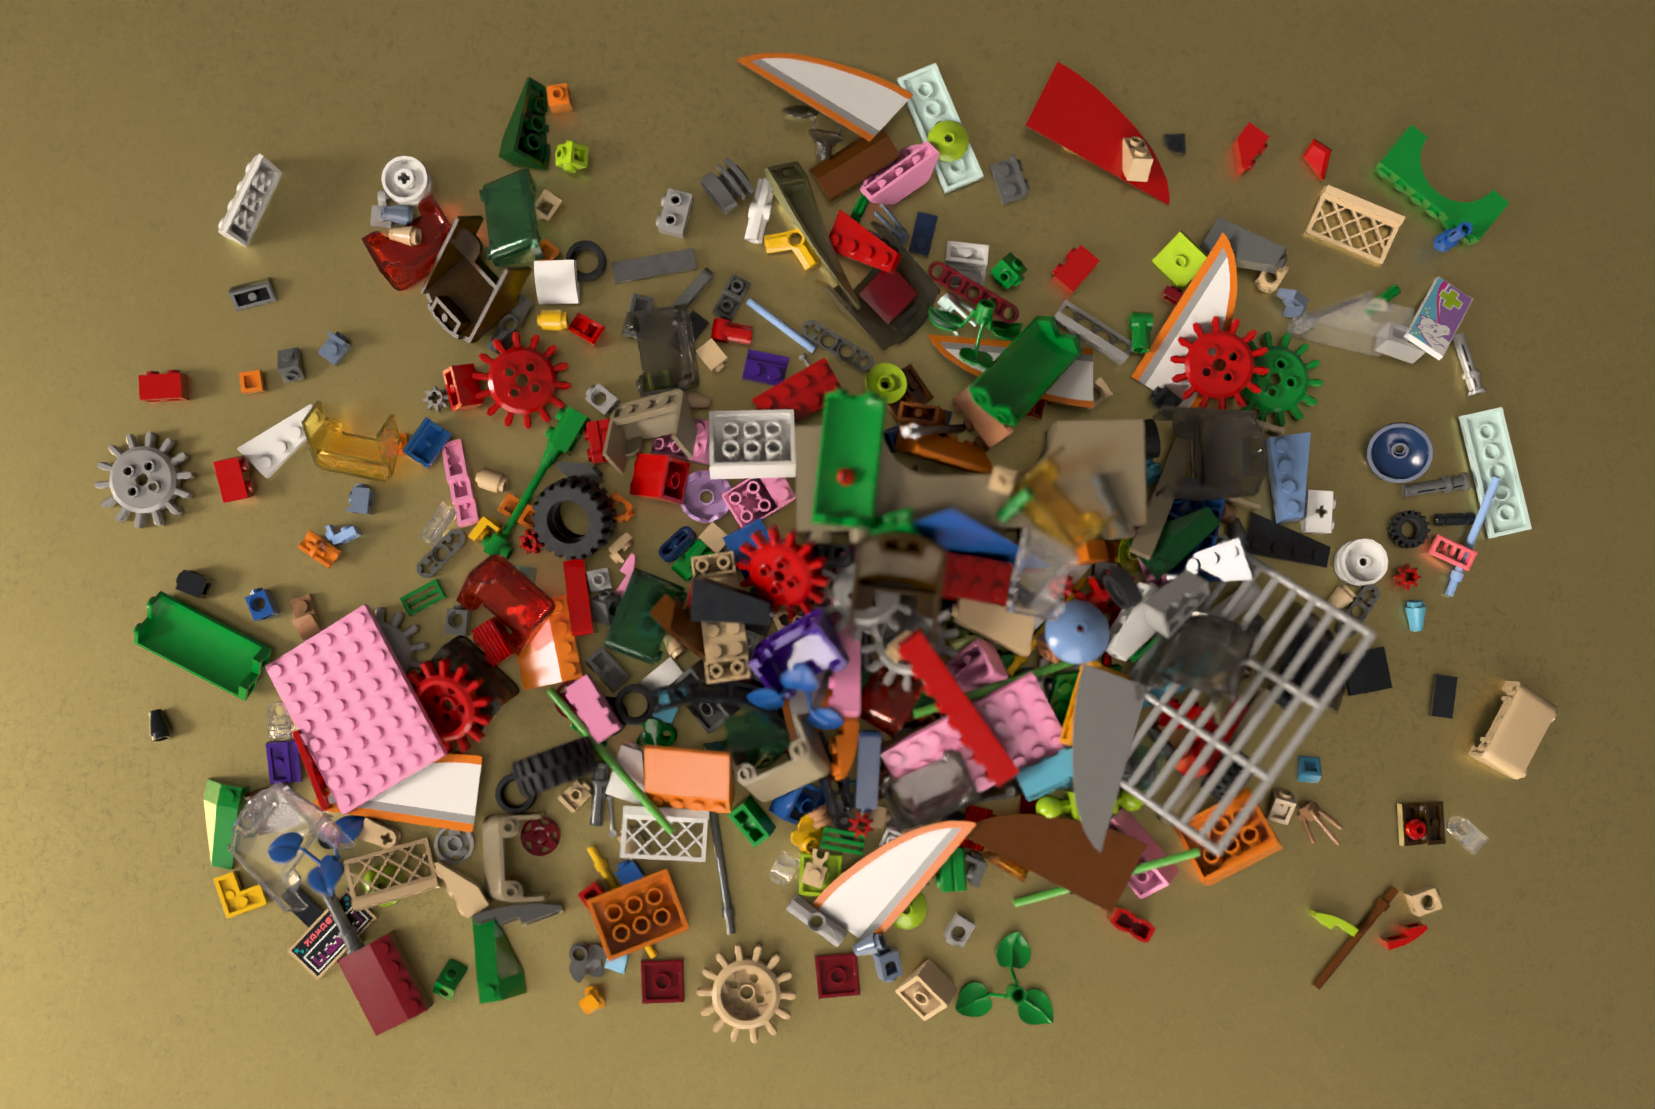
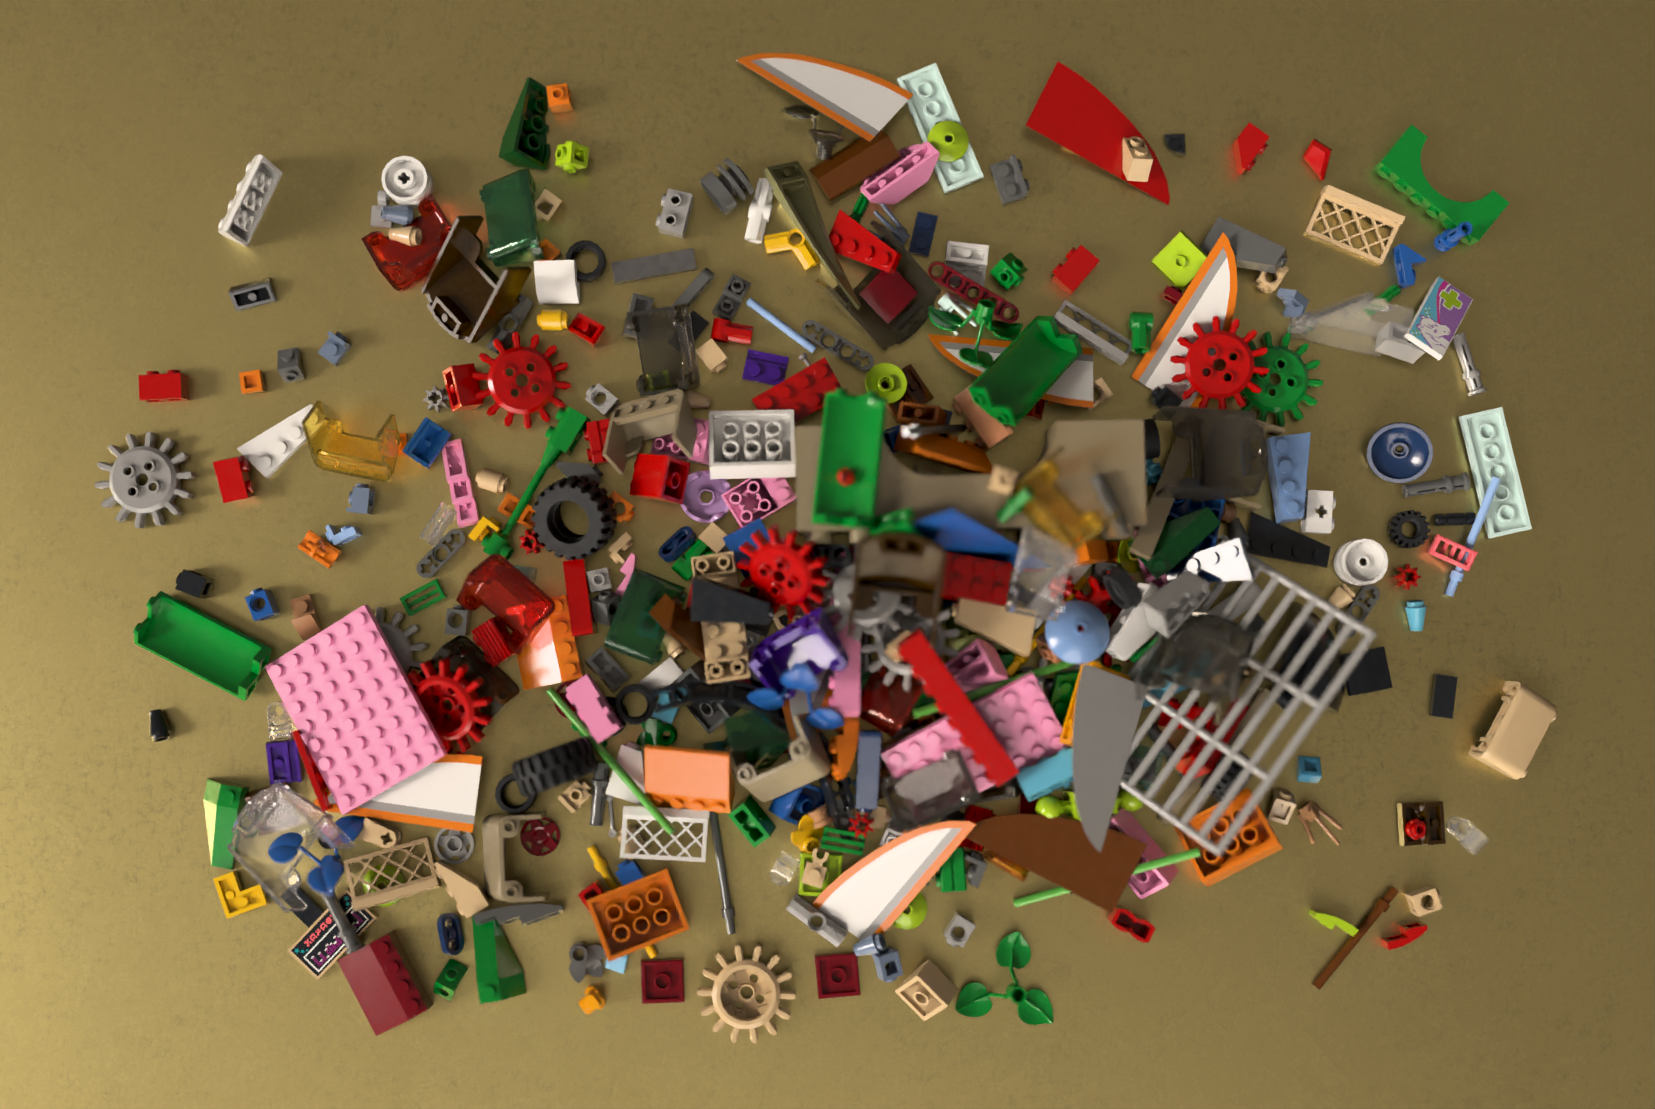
none -> dark blue plate [437,913,464,955]
none -> blue slope [1392,244,1427,289]

